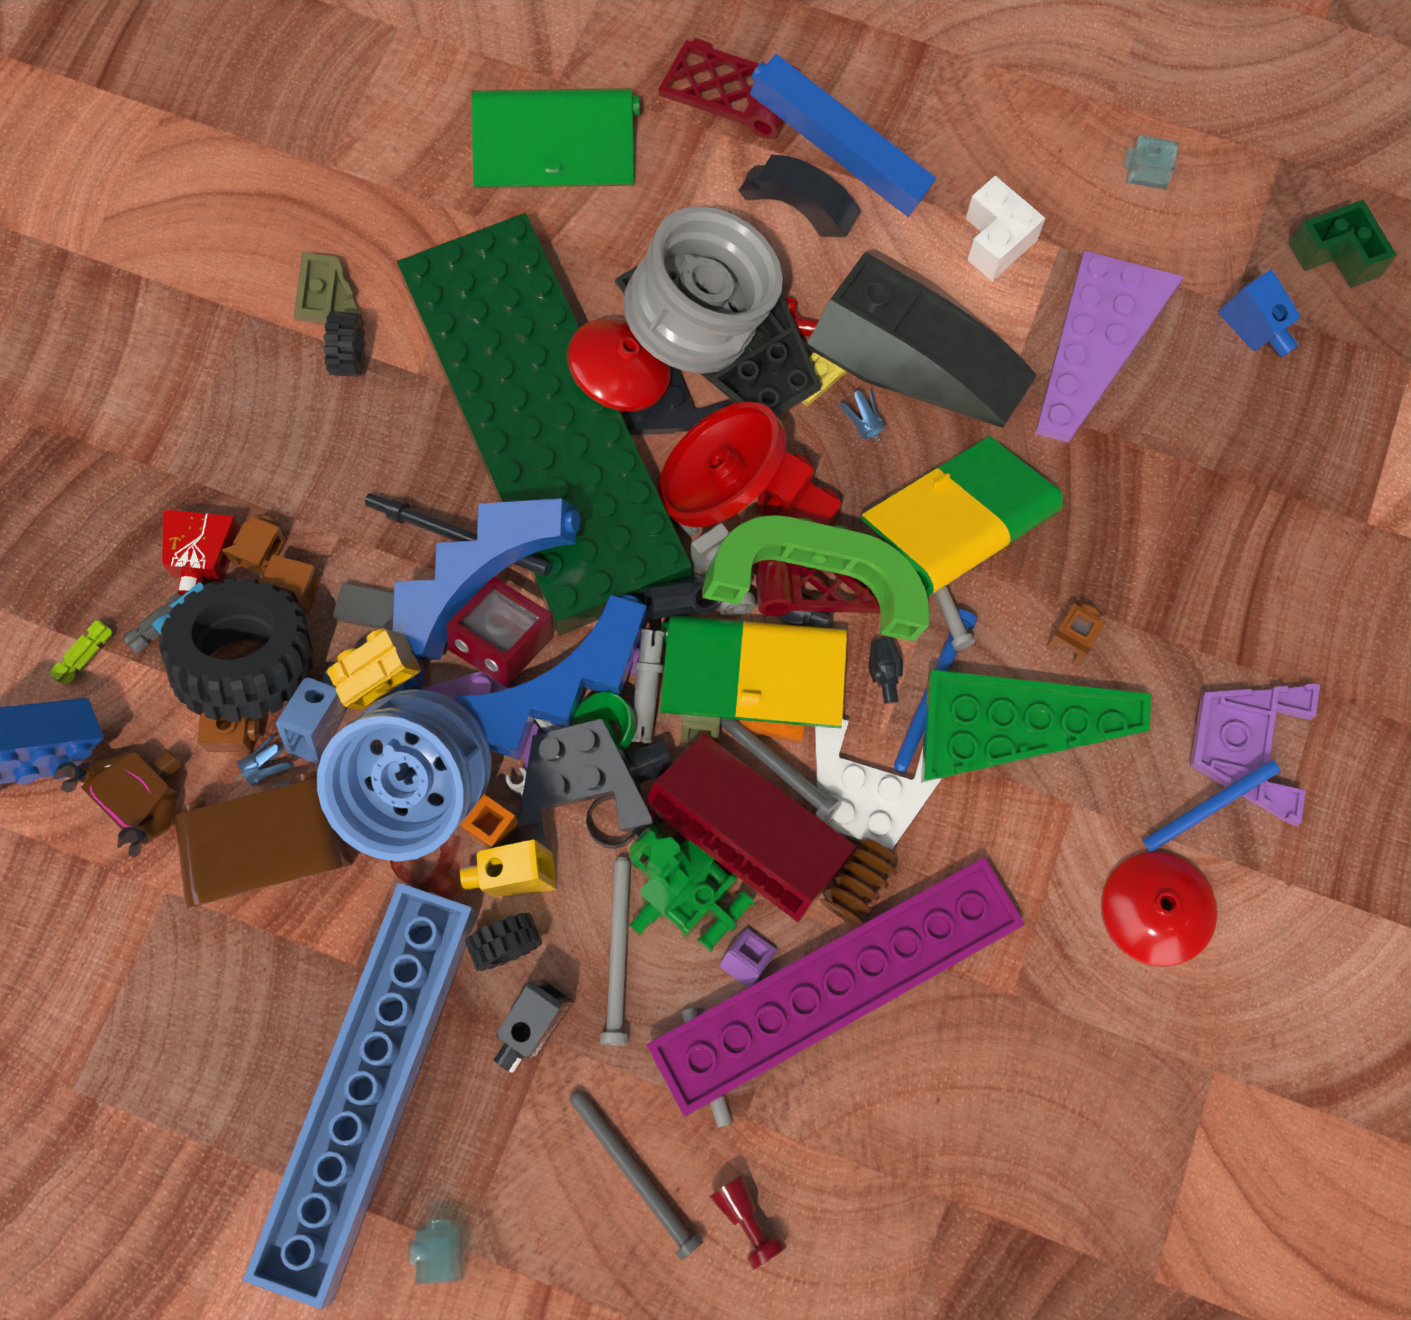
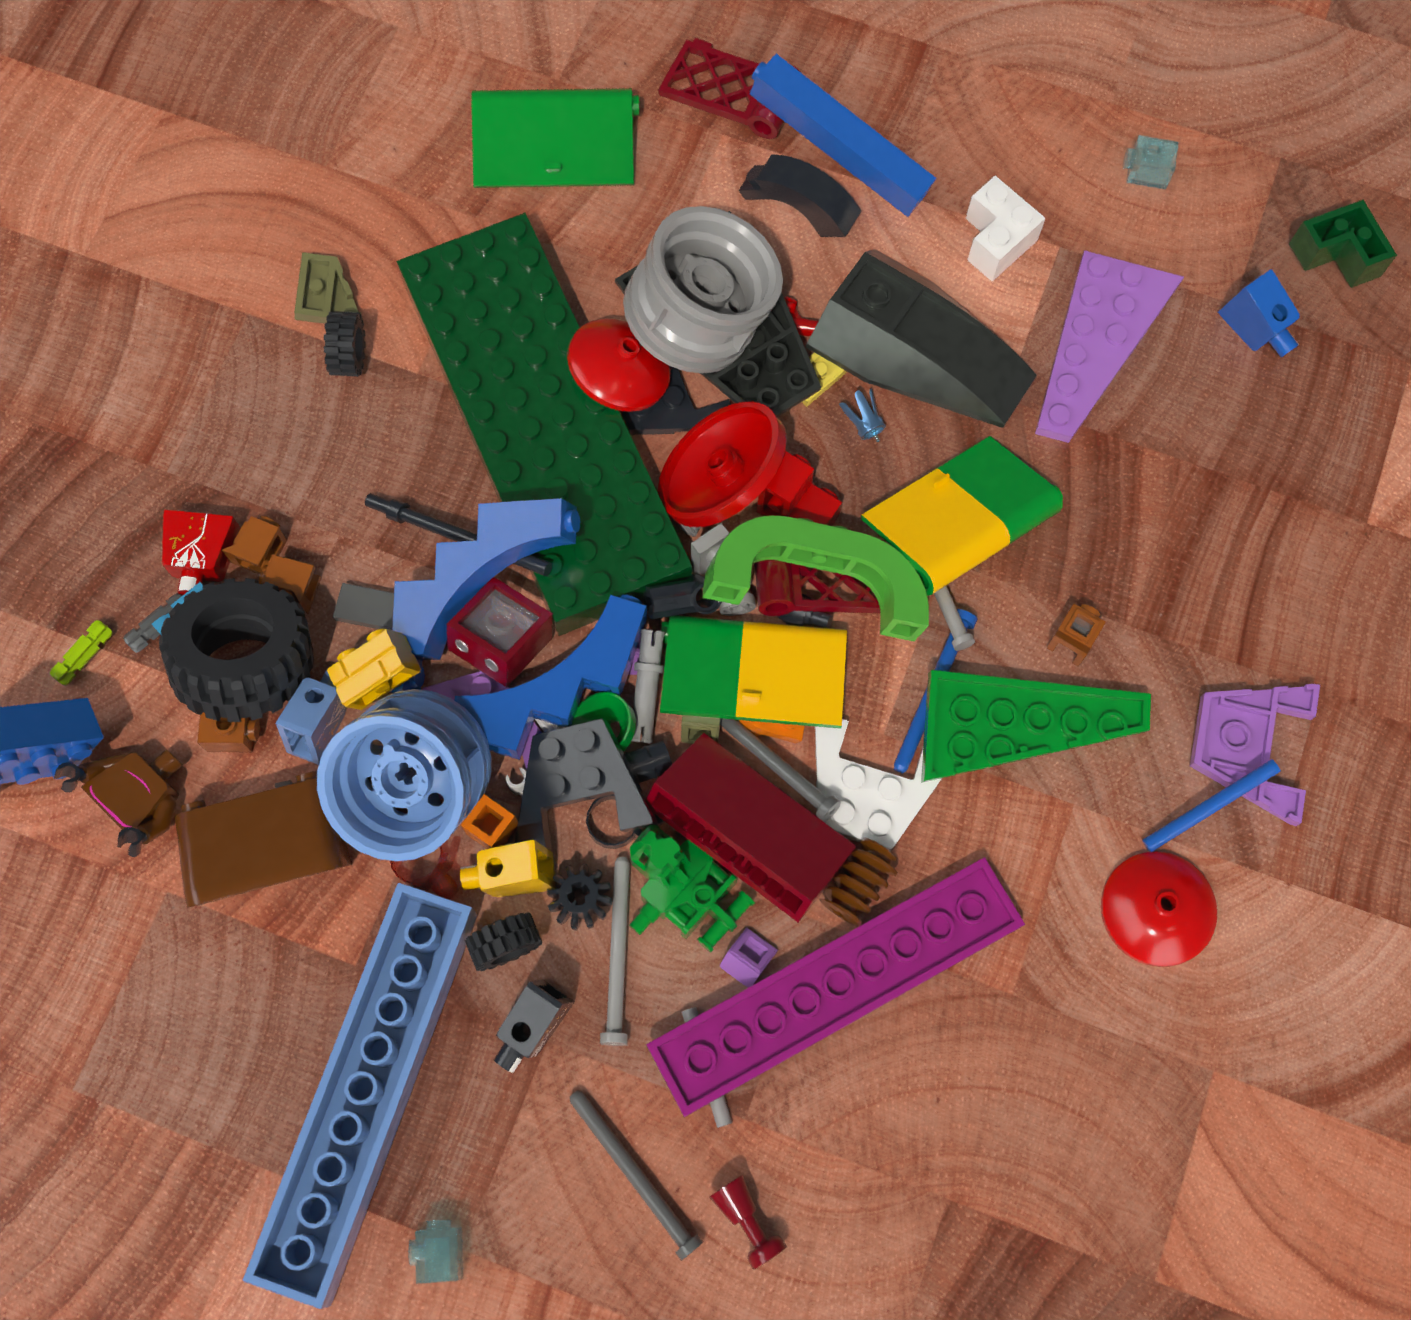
flat silver piece [234,734,294,787] -> none
black piece [868,637,903,704] -> none
none -> black gear [547,864,613,931]

